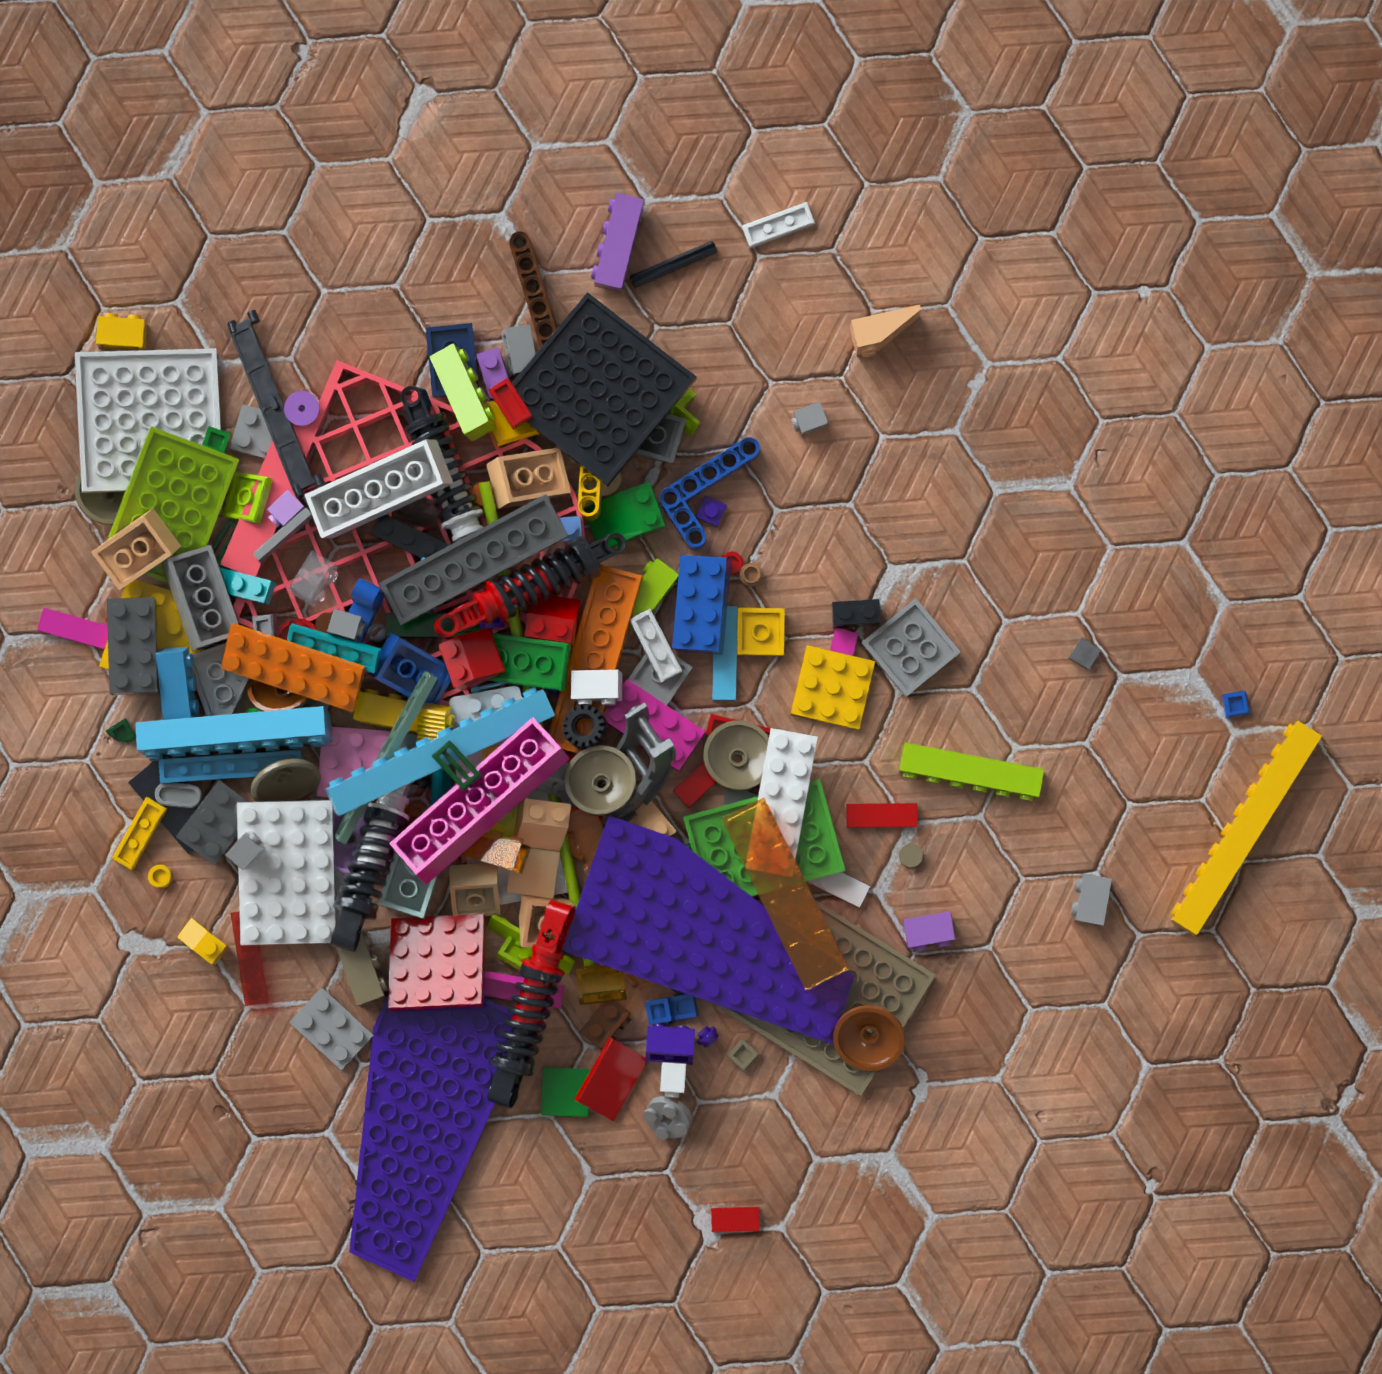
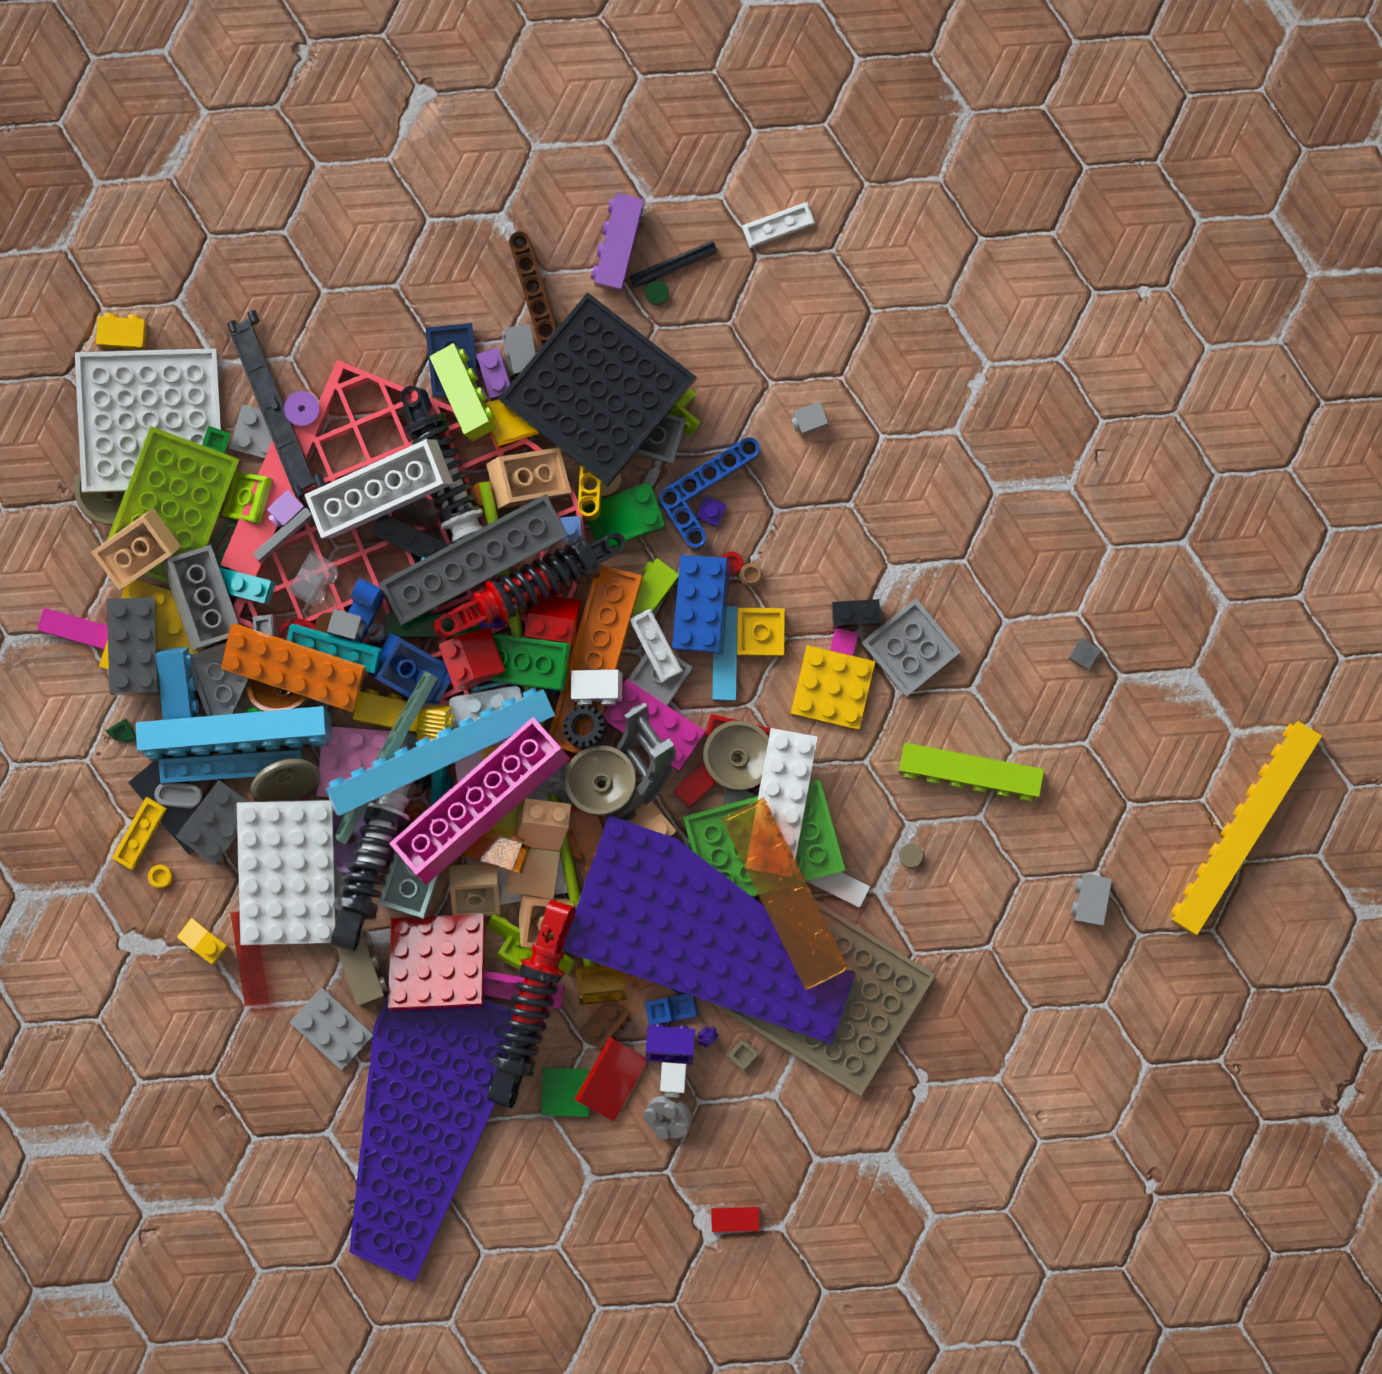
light grey brick [225,832,264,870] -> none
dark green tile [432,740,482,792] -> none
red tile [488,377,533,430] -> none
dark orange dish [833,1006,905,1071] -> none
red tile [846,803,918,828] -> none
light nougat slope [850,305,921,358] -> none
medium lavender brick [902,911,955,952] -> none
blue tile [1222,690,1250,718] -> none
none -> dark green tile [645,281,669,305]

